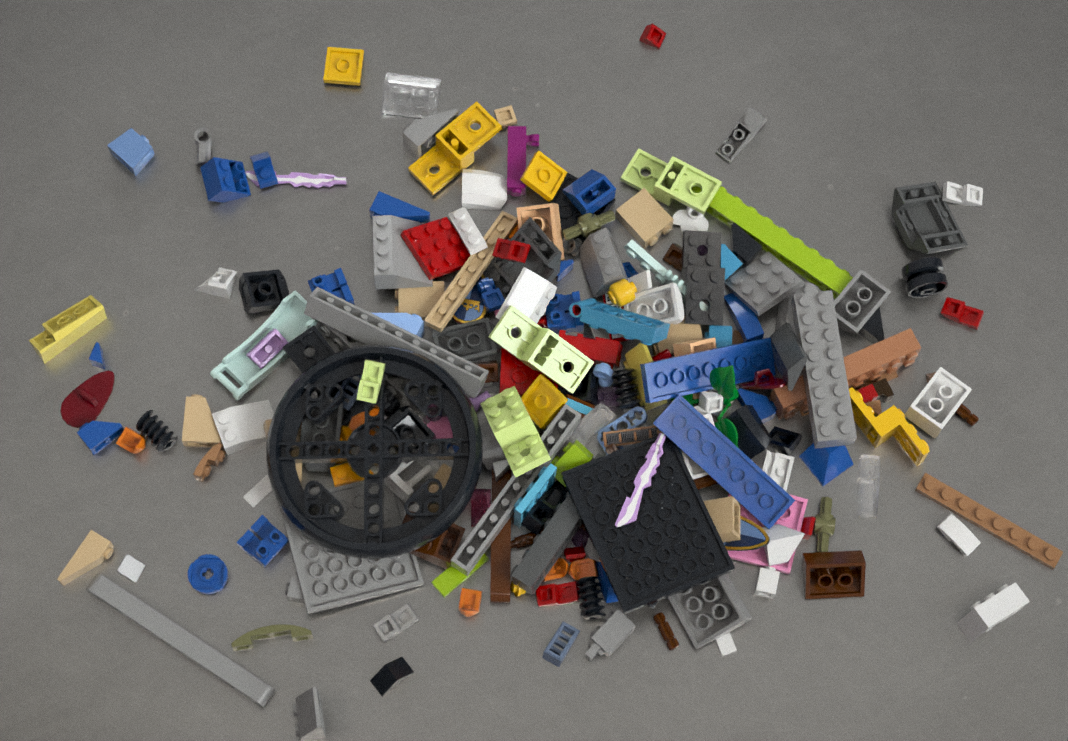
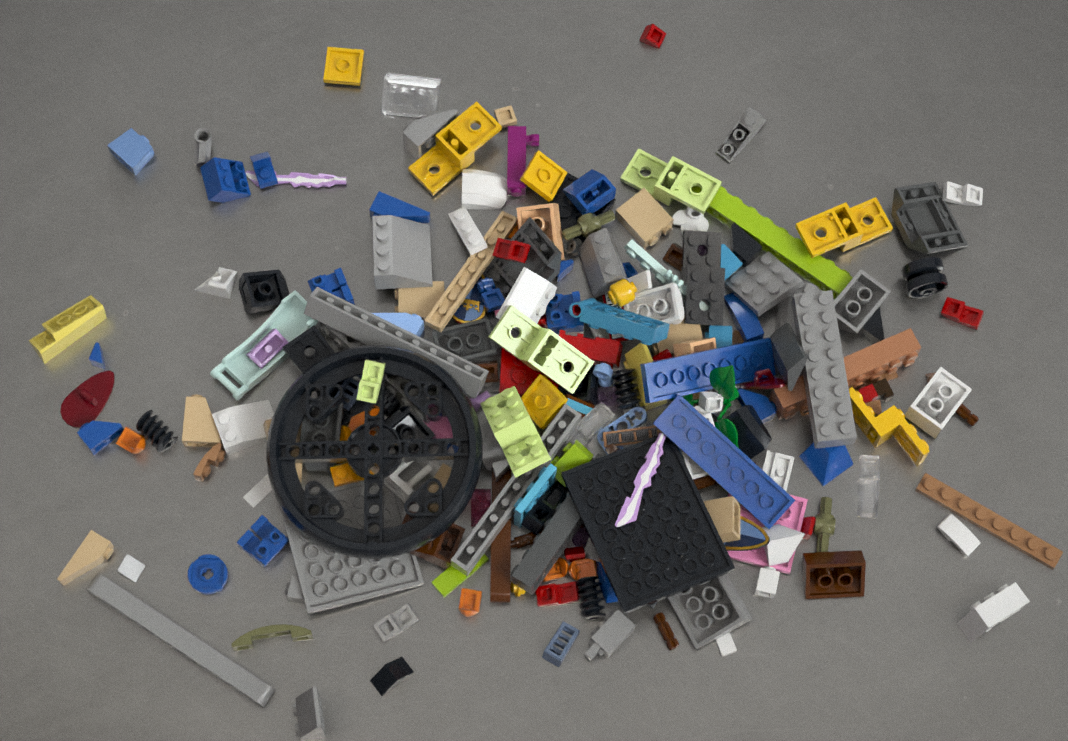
red plate [400,217,470,280] -> none
black slope [769,426,802,456] -> none
none -> yellow bracket [795,197,893,258]

